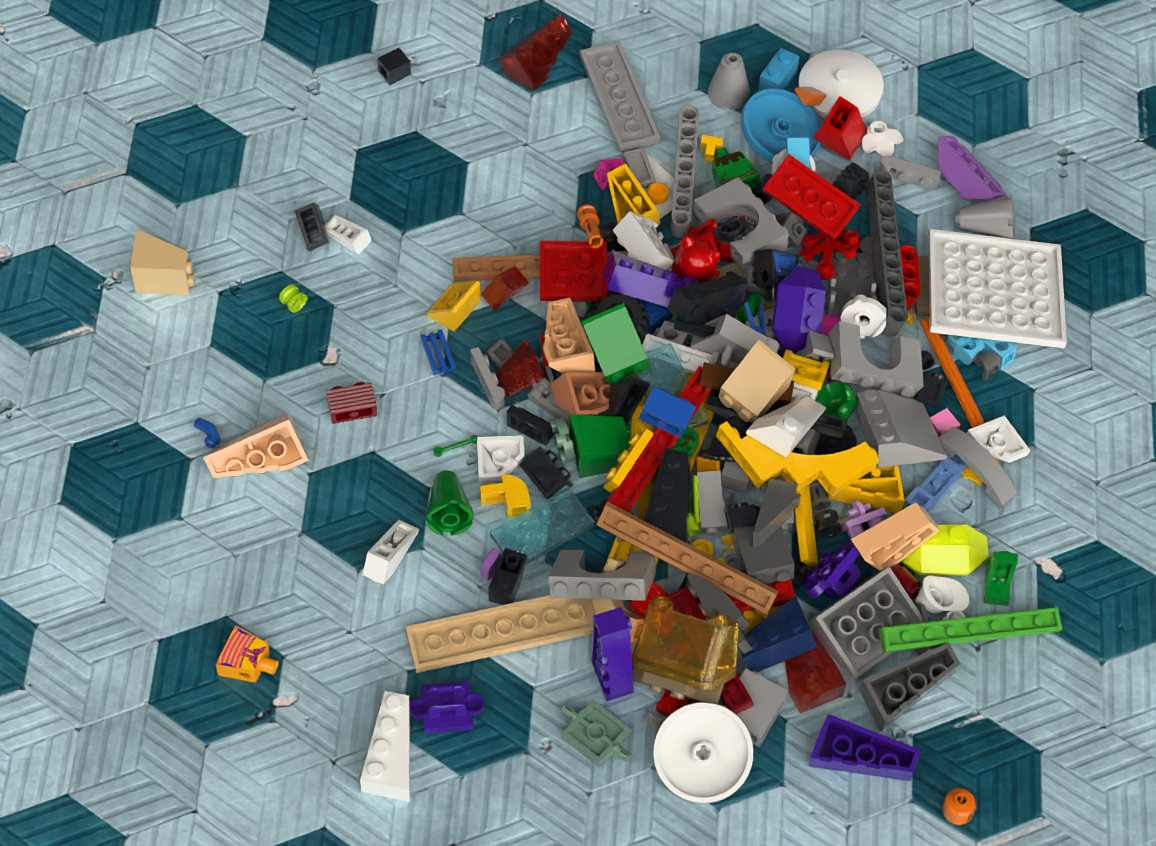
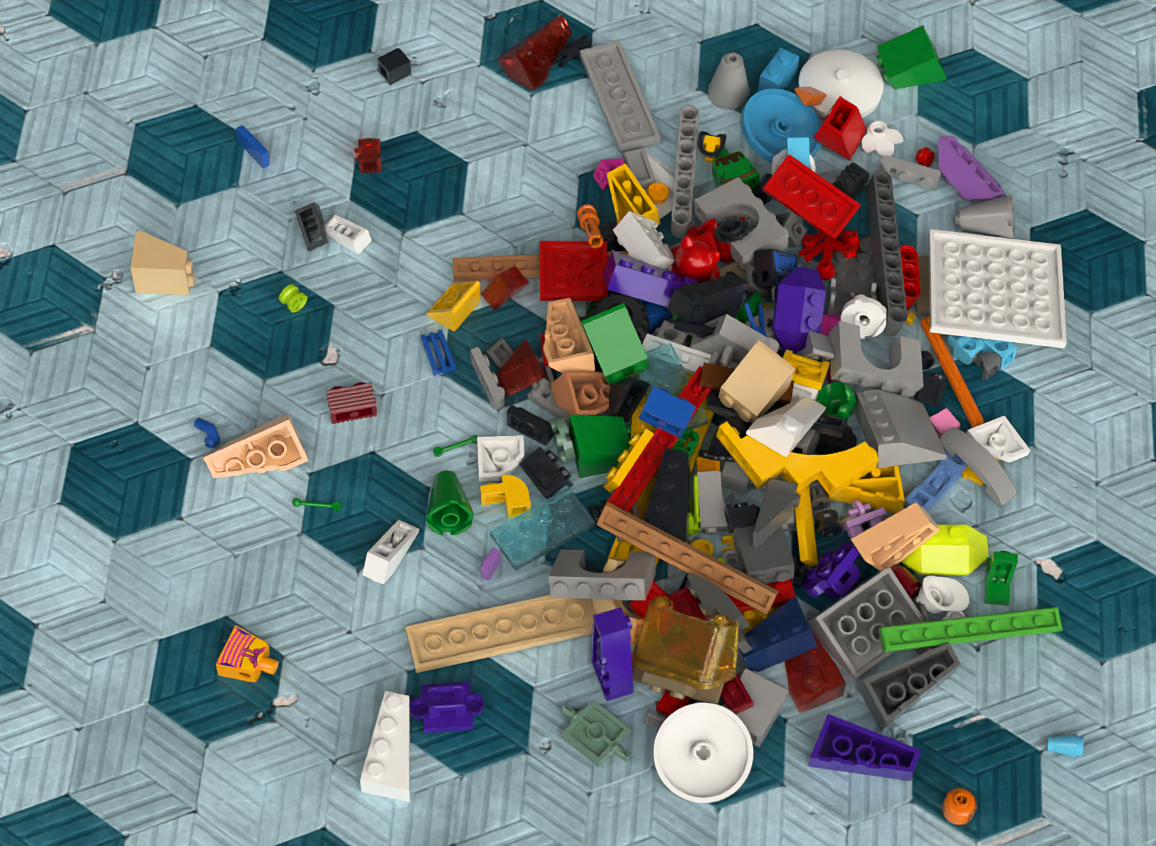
black slope [488,548,528,605] -> none
none -> blue tile [236,125,269,169]
none -> green hinge [292,498,341,512]
none -> clear red brick [354,138,382,173]
none -> black pin [554,34,592,68]
none -> black piece [698,131,727,157]
none -> green slope [876,25,947,89]
none -> red plate [915,147,935,167]
none -> medium azure cone [1048,733,1084,758]

